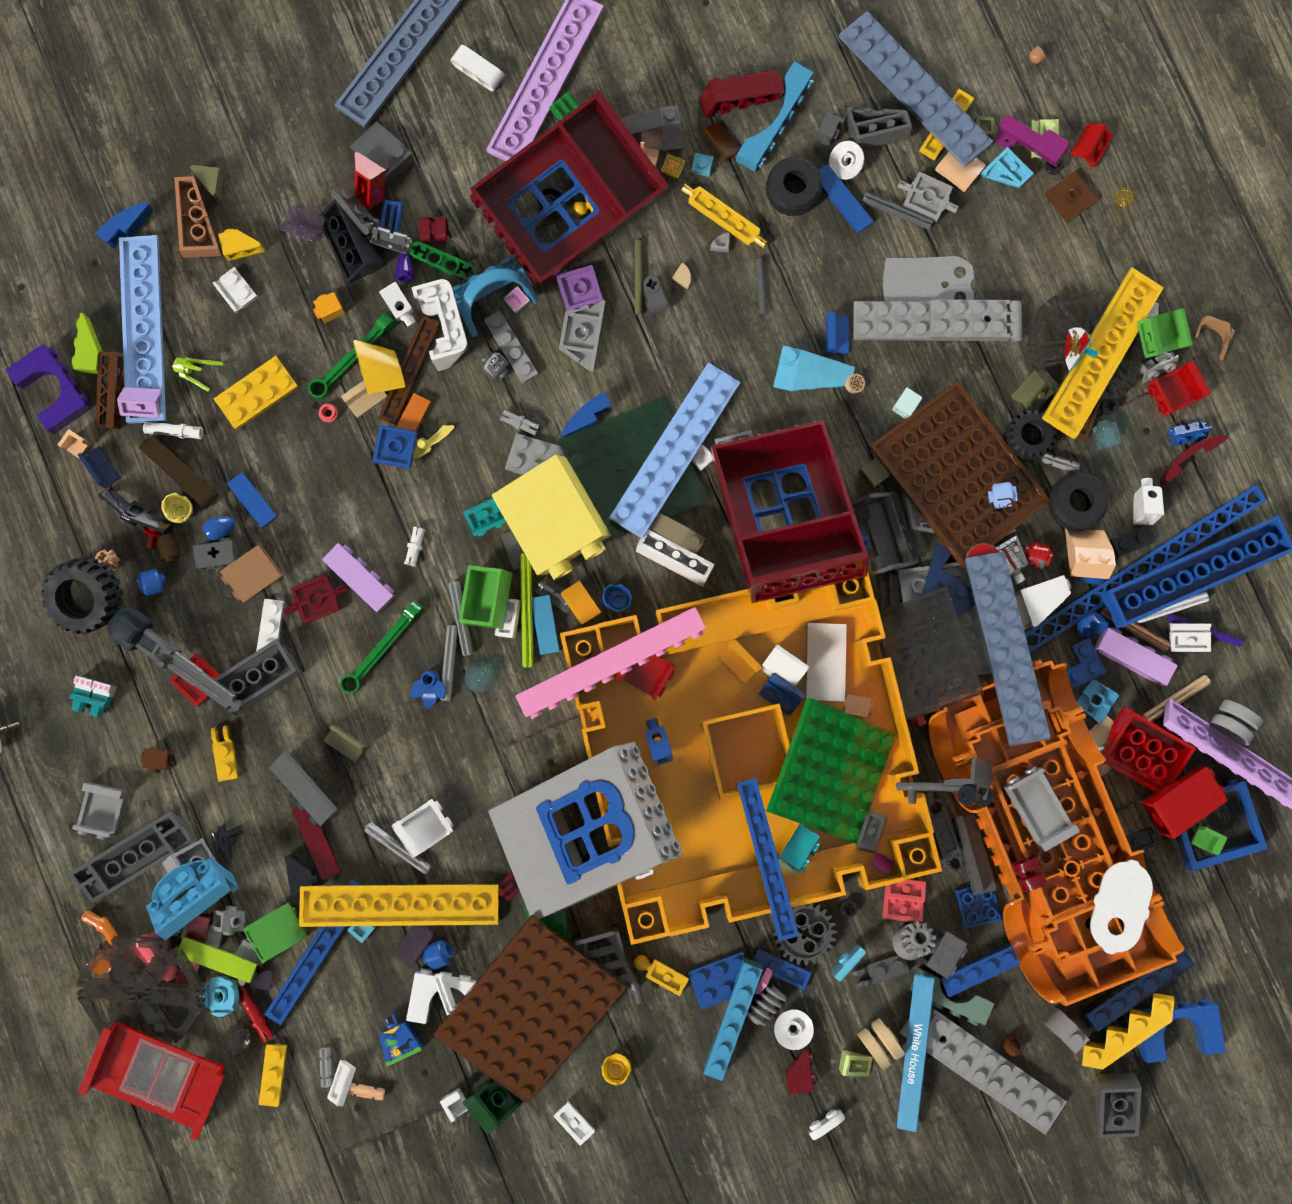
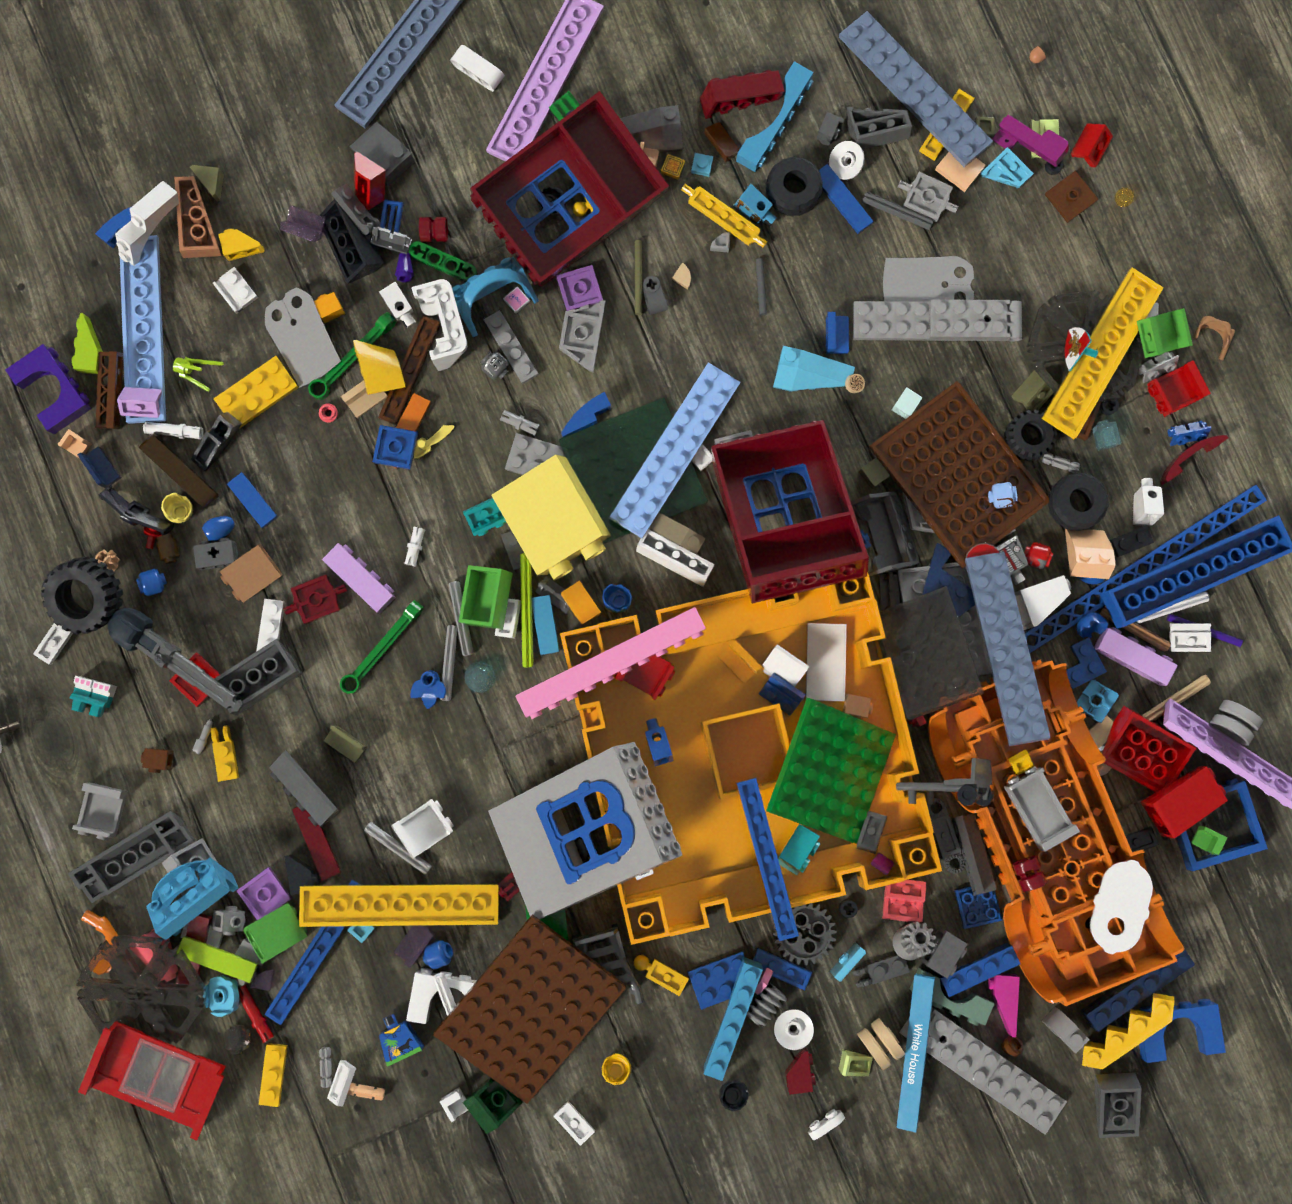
black piece [211,825,243,862] -> none
none -> white plate [33,623,73,665]
none -> white arch [115,181,179,266]
none -> black slope [191,412,242,471]
none -> light grey piece [193,719,213,754]
none -> medium lavender plate [237,867,292,920]
none -> light grey piece [265,287,341,388]
none -> black hair [719,1080,749,1111]
none -> dark azure torso [733,184,777,226]
none -> dark pink slope [988,973,1020,1037]
none -> yellow tile [1008,749,1034,776]

